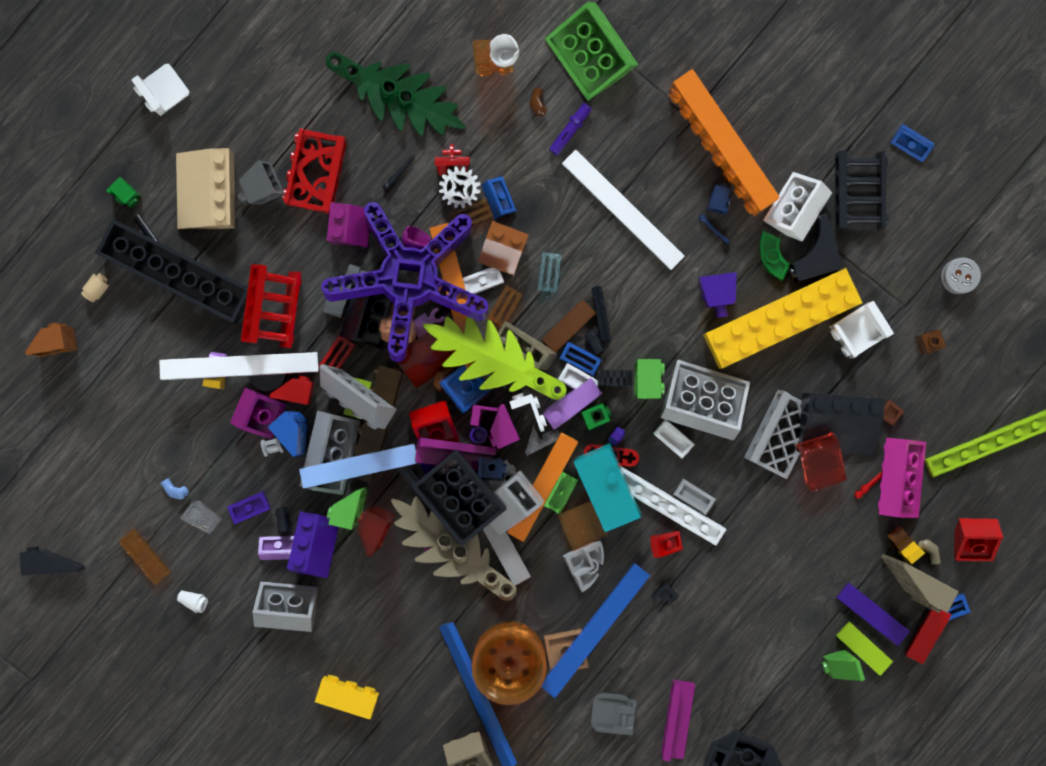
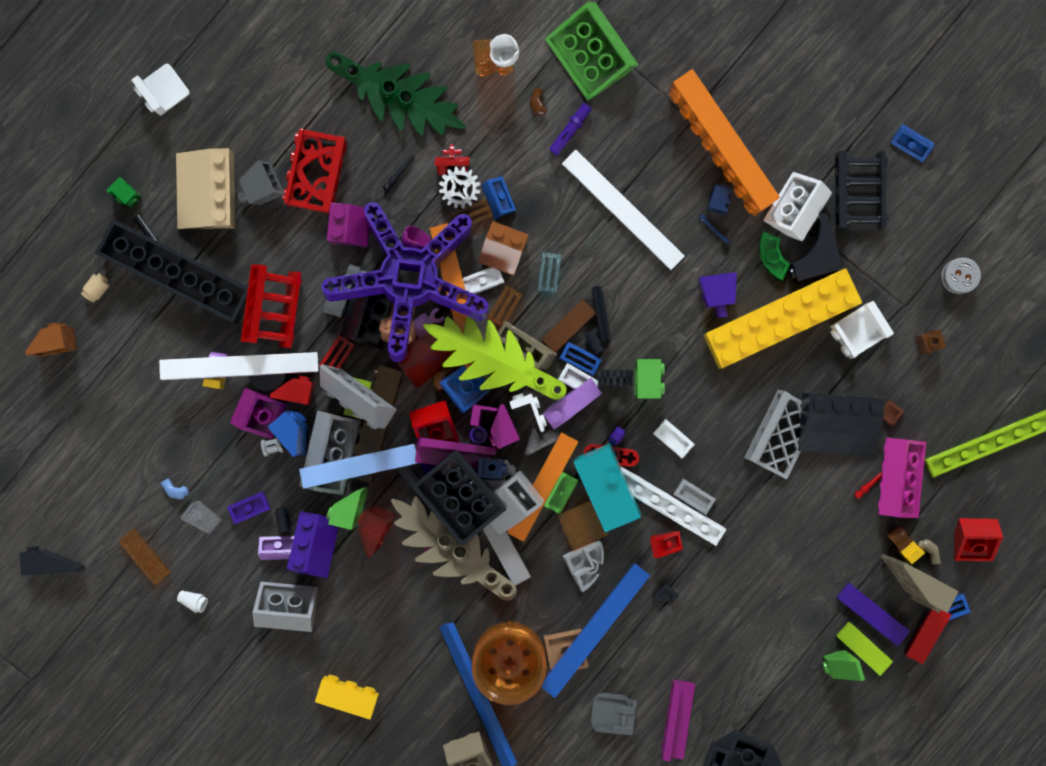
green brick [581,403,612,430] -> none
light grey slope [660,360,750,441] -> none
clear red panel [796,433,847,492] -> none

